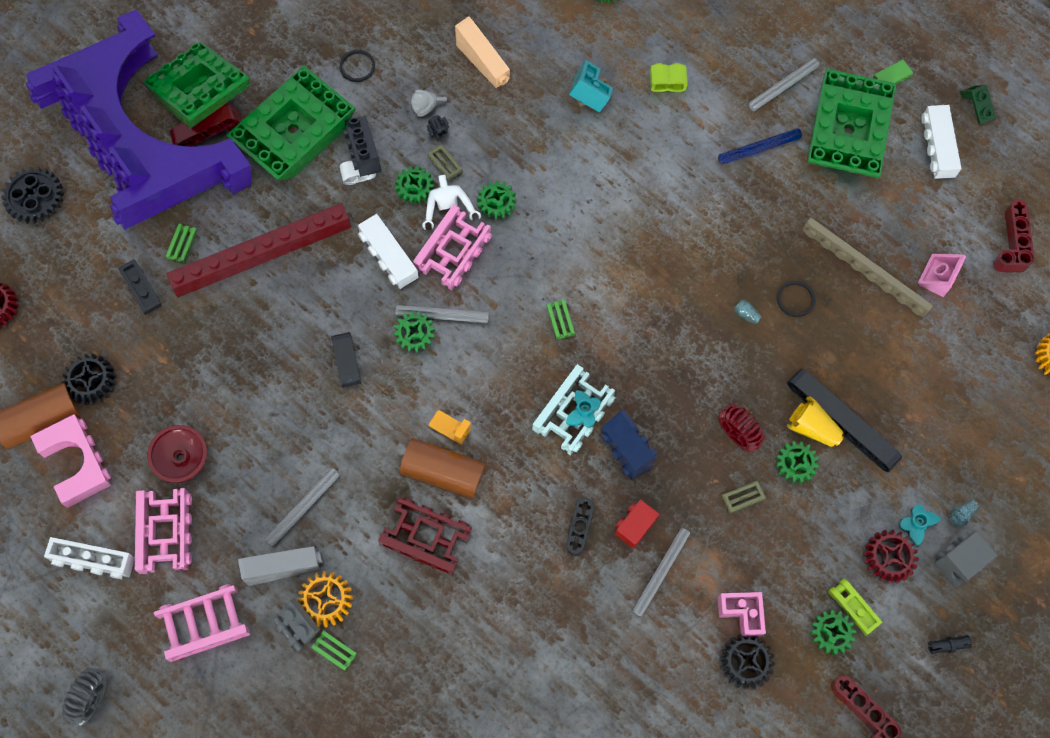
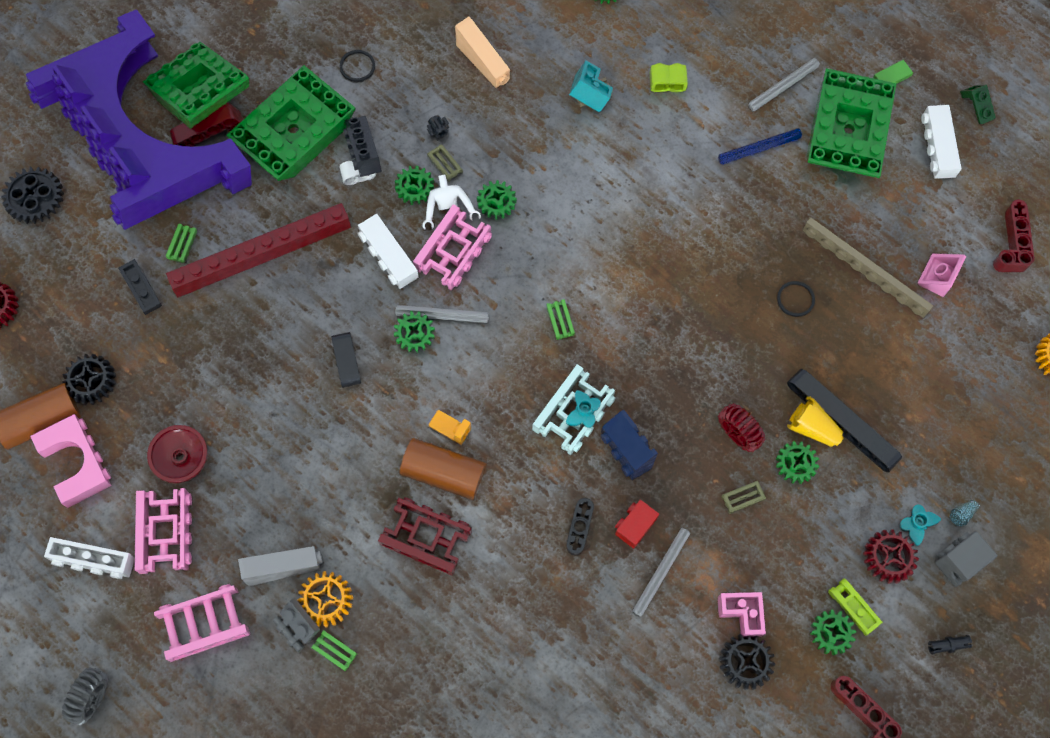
light grey axle [265,468,340,547] -> none
light grey piece [411,90,447,117] -> none
clear light blue cone [733,298,762,325] -> none

